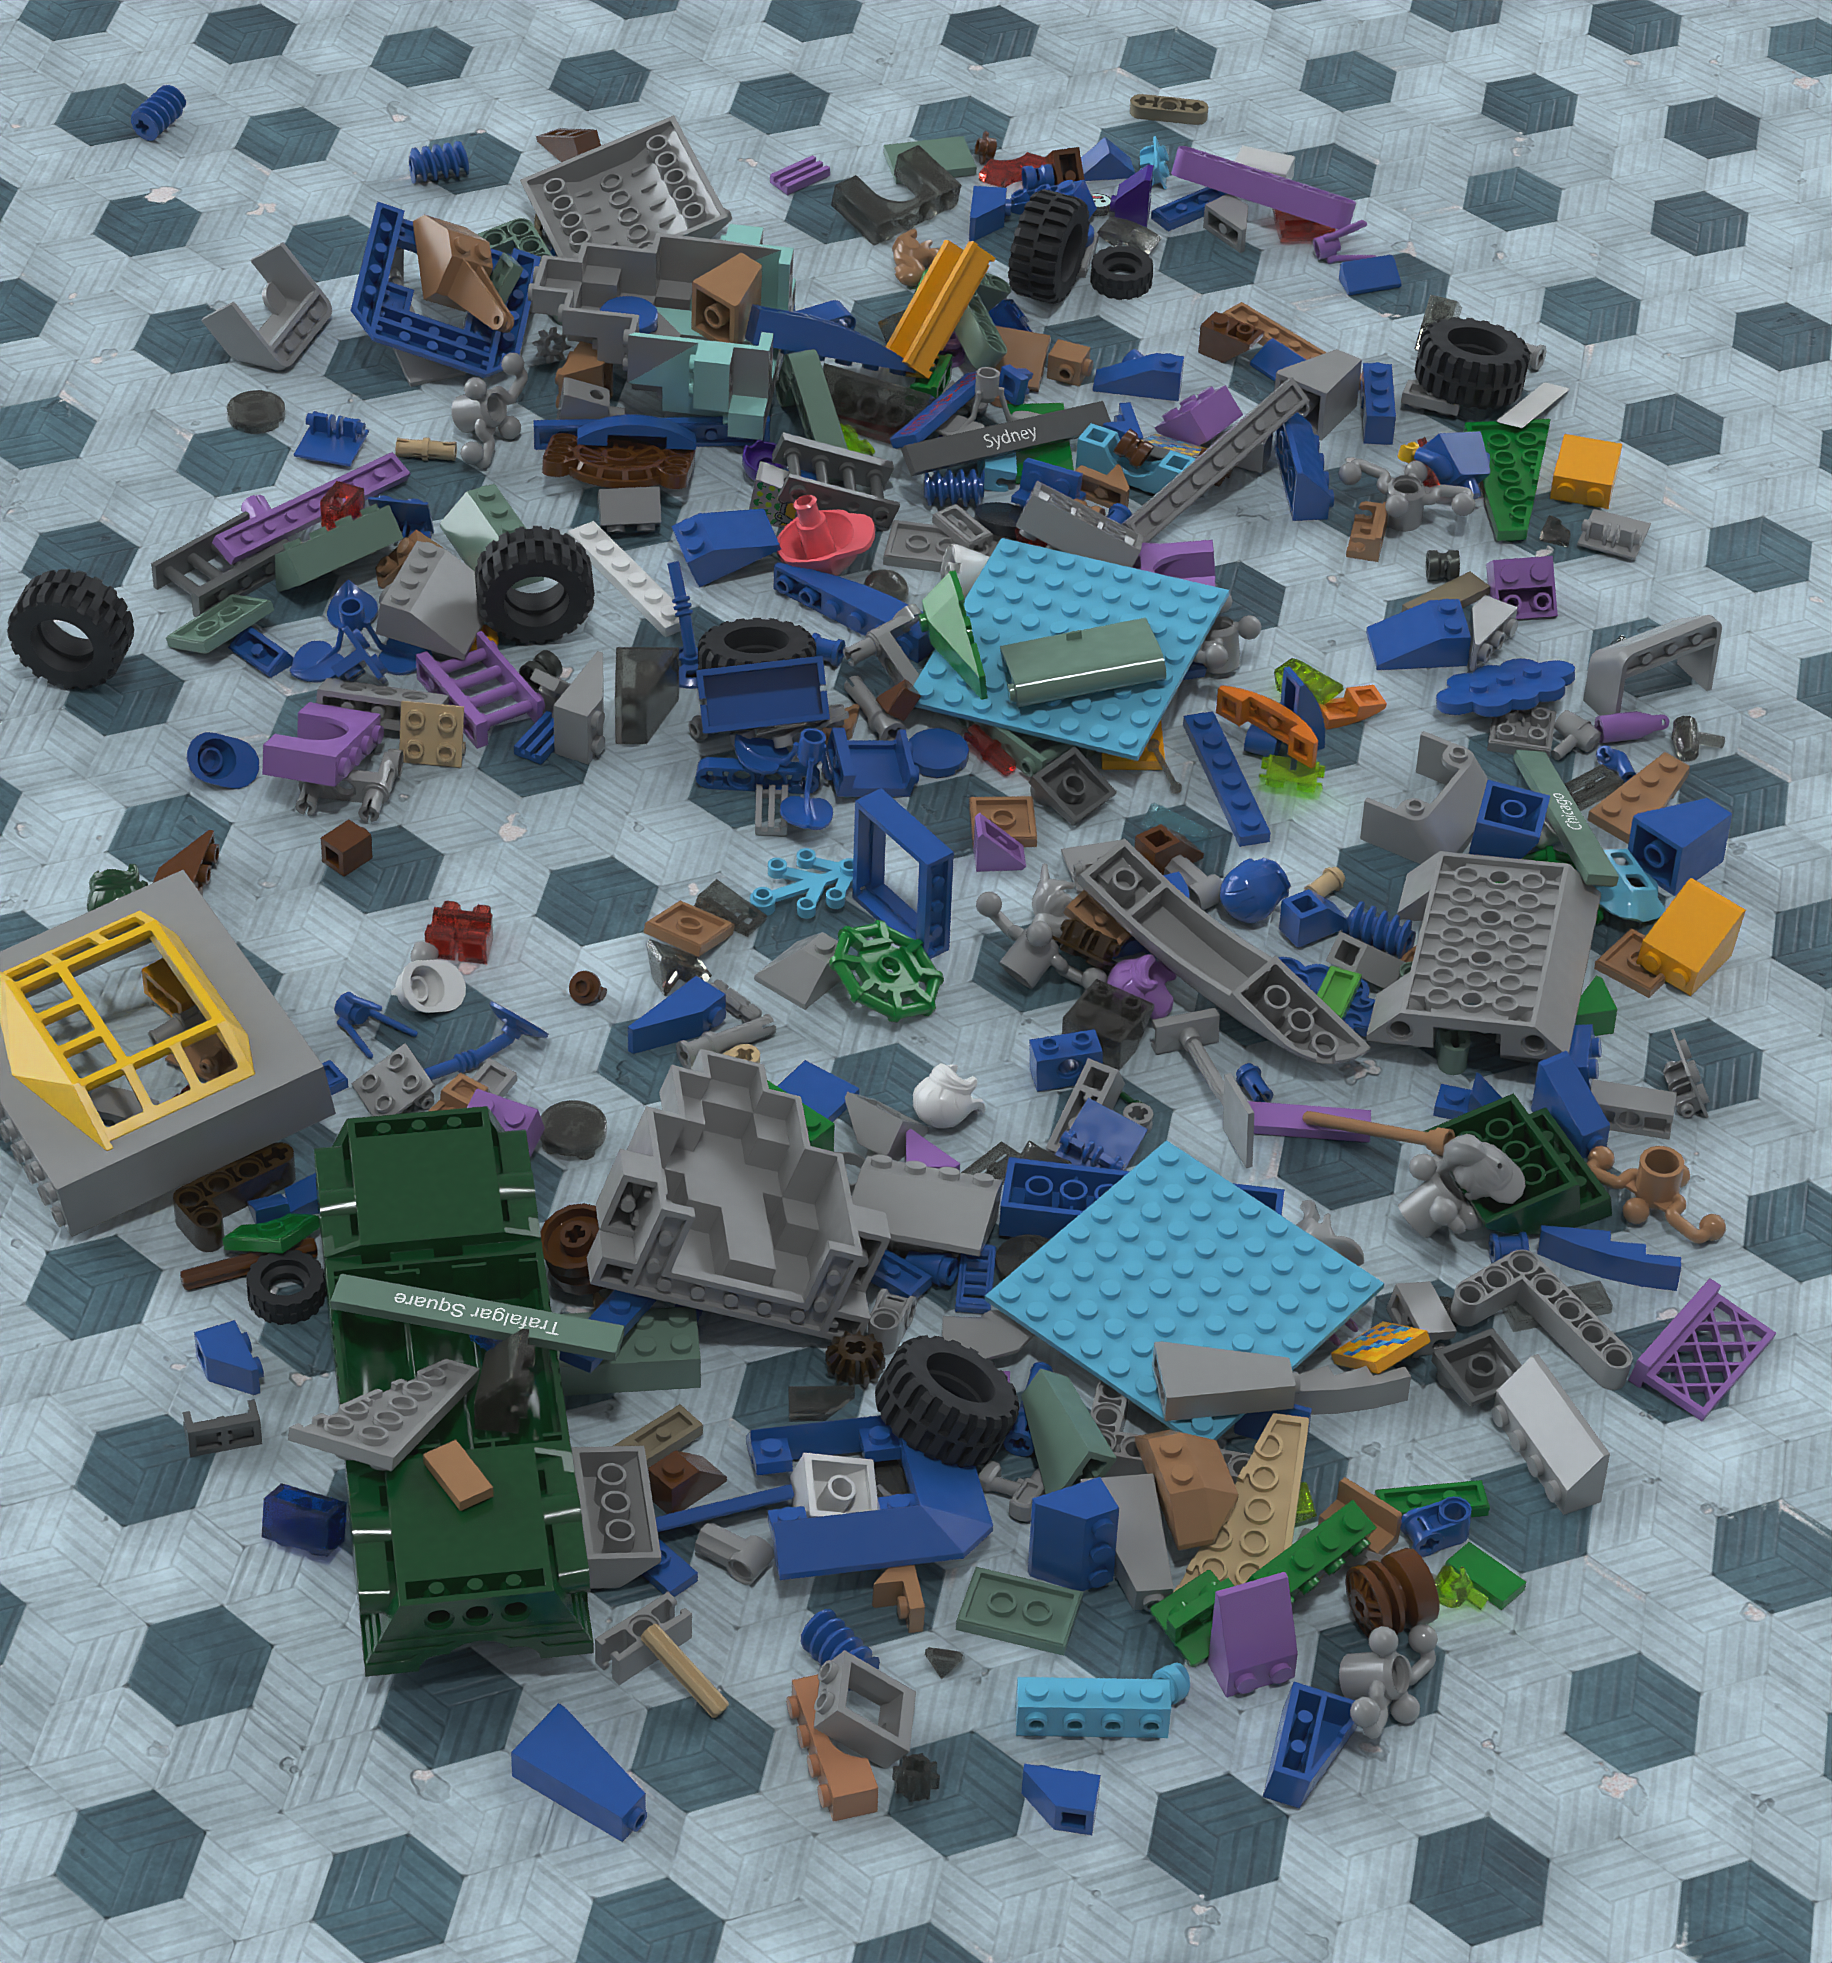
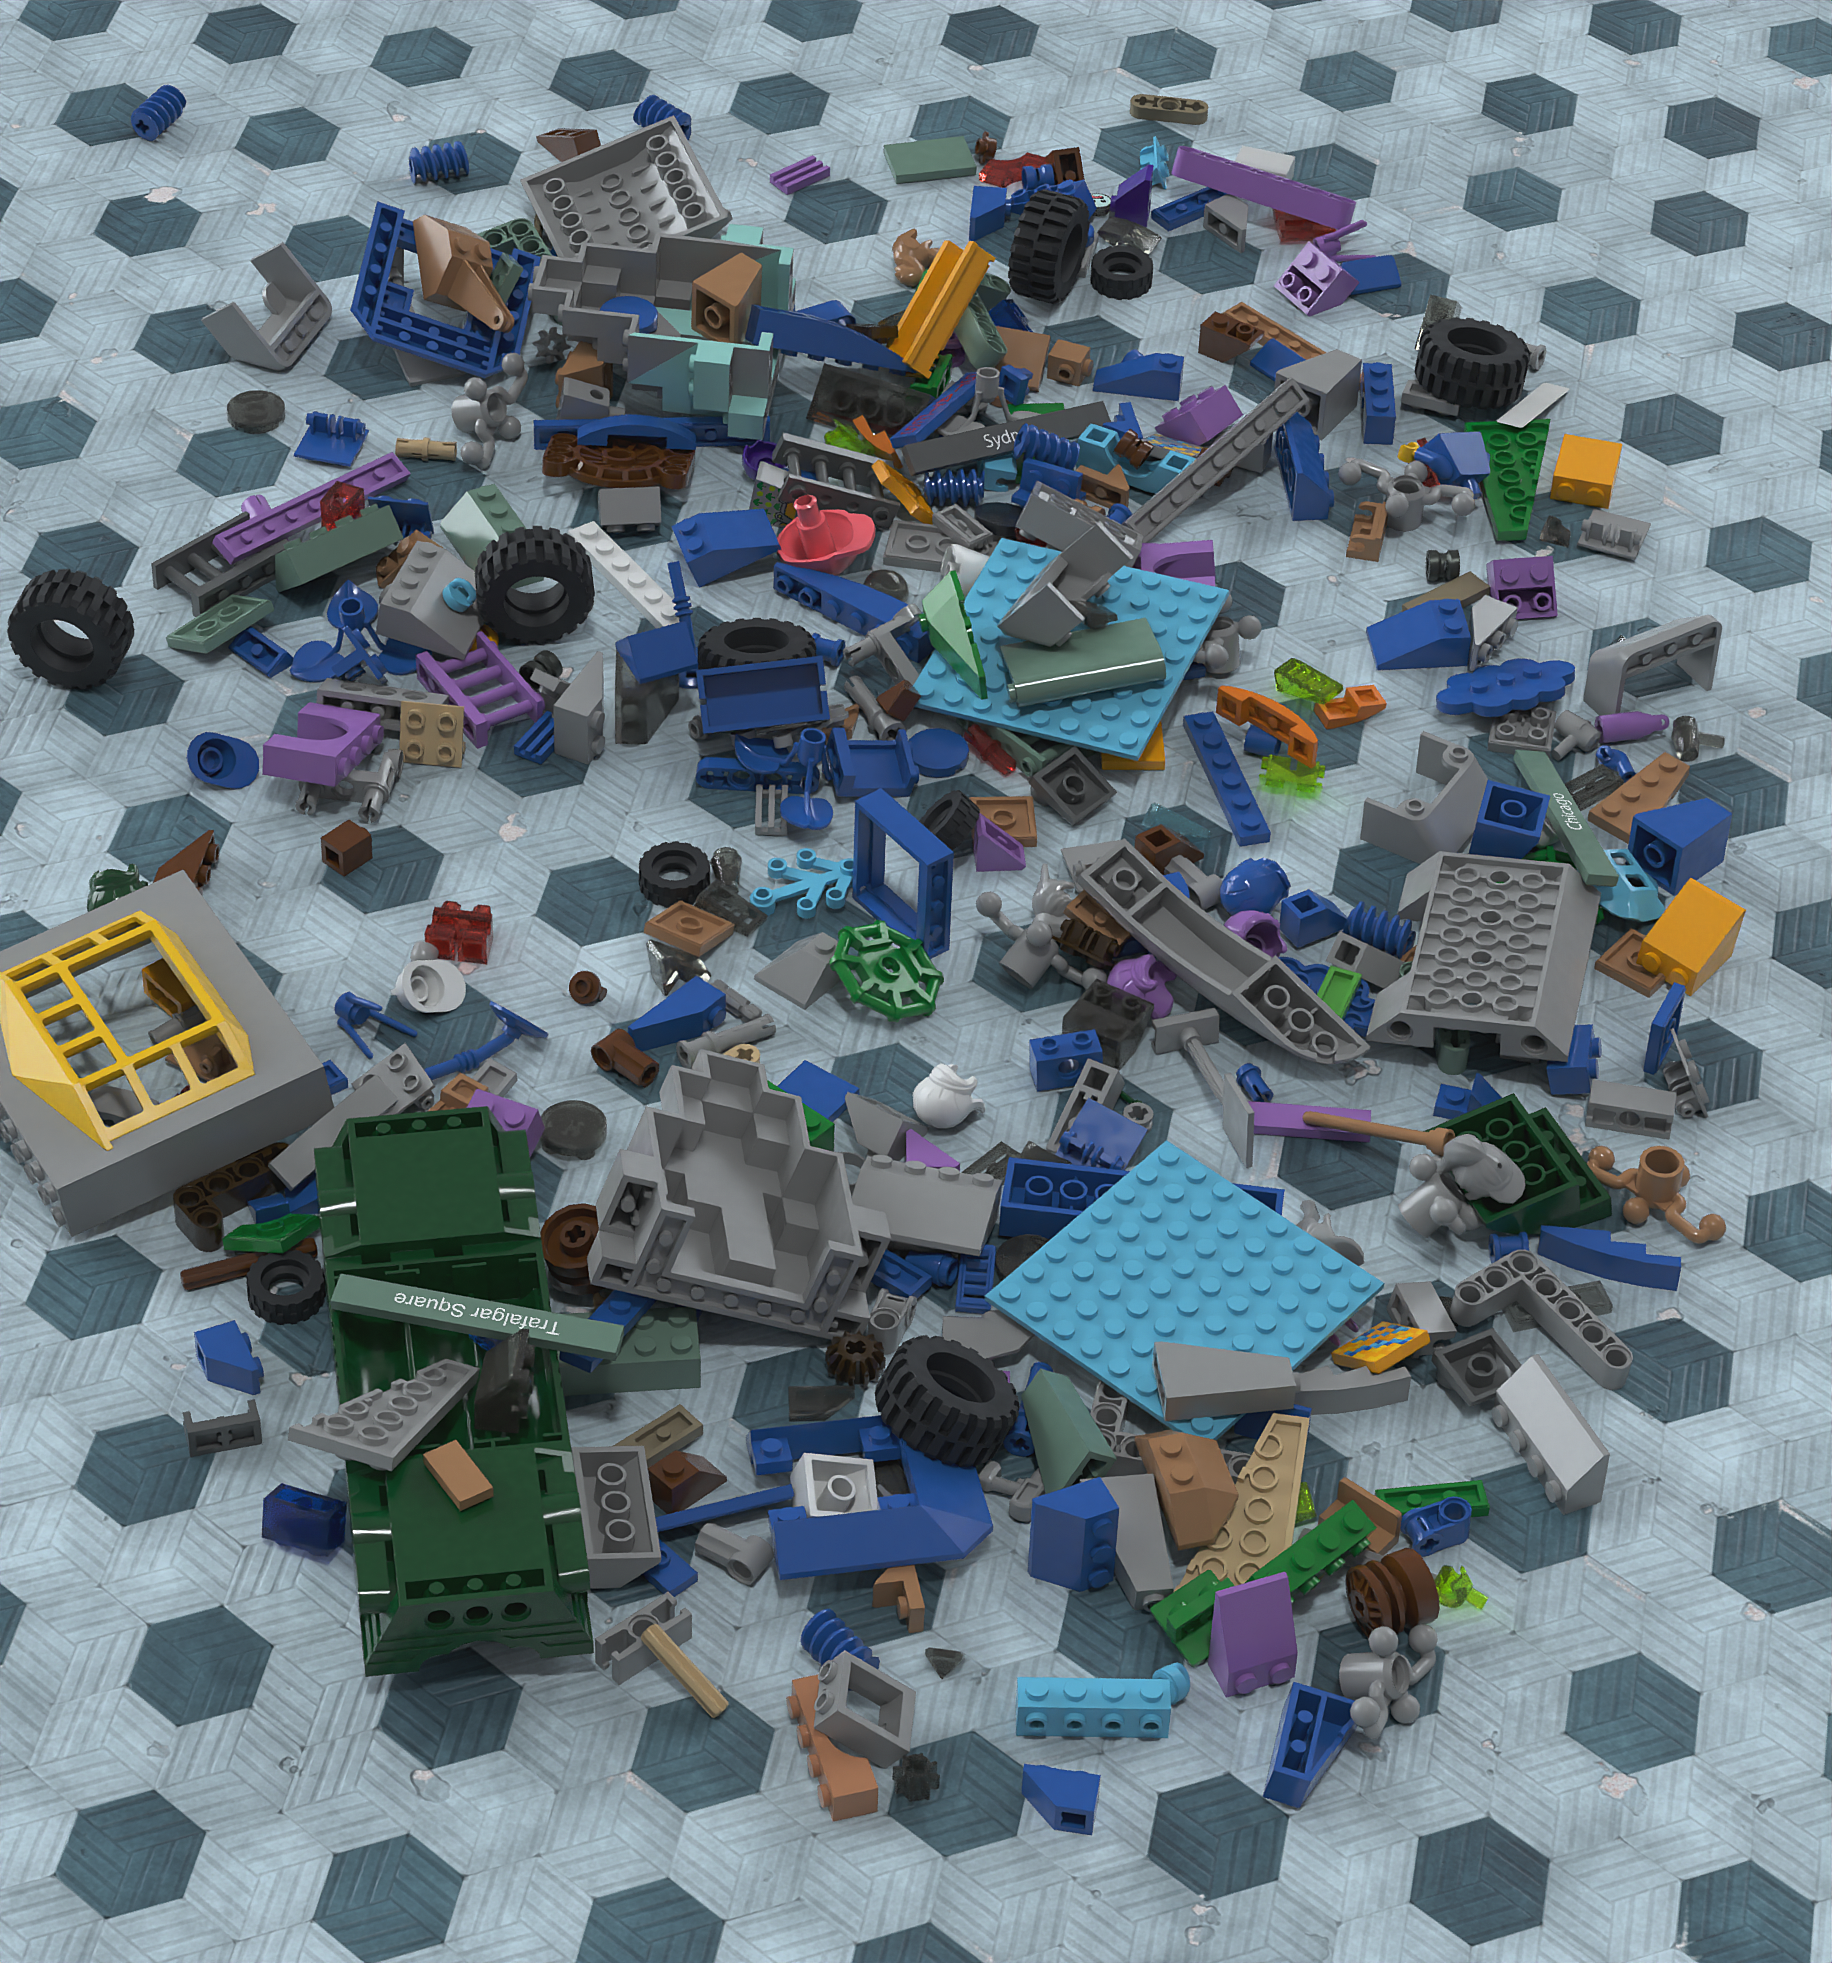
blue slope [511,1703,647,1842] -> none
sand green beam [776,349,848,483] -> none
clear smoke arch [831,145,962,246] -> none
sand green tile [956,1567,1083,1656] -> none
blue slope [1081,137,1135,181] -> none
clear smoke hinge [1147,738,1182,794] -> none
blue slope [1280,666,1325,750] -> none
tan pin [1304,867,1346,897] -> none
green tile [1444,1542,1526,1610] -> none
blue slope [1531,1051,1610,1159] -> none
green slope [1575,975,1618,1036] -> none
medium lavender fence [1628,1278,1776,1421] -> none
none -> light grey slope [268,1075,399,1191]
none -> medium azure tile [442,578,477,612]
none -> reddish brown piece [591,1028,659,1088]
none -> blue slope [615,621,698,684]
none -> blue piece [633,95,692,140]
none -> black tyre [639,841,710,908]
none -> clear smoke cone [710,847,742,897]
none -> dark brown hinge [846,323,898,344]
none -> orange slope [852,415,903,470]
none -> light orange tile [871,459,933,525]
none -> black tyre [919,790,980,851]
none -> light grey windscreen [997,522,1133,647]
none -> blue piece [1013,423,1080,470]
none -> clear smoke slope [1068,600,1118,629]
none -> medium lavender hair [1223,910,1287,958]
none -> medium lavender slope [1274,242,1359,317]
none -> blue tile [1643,982,1686,1075]

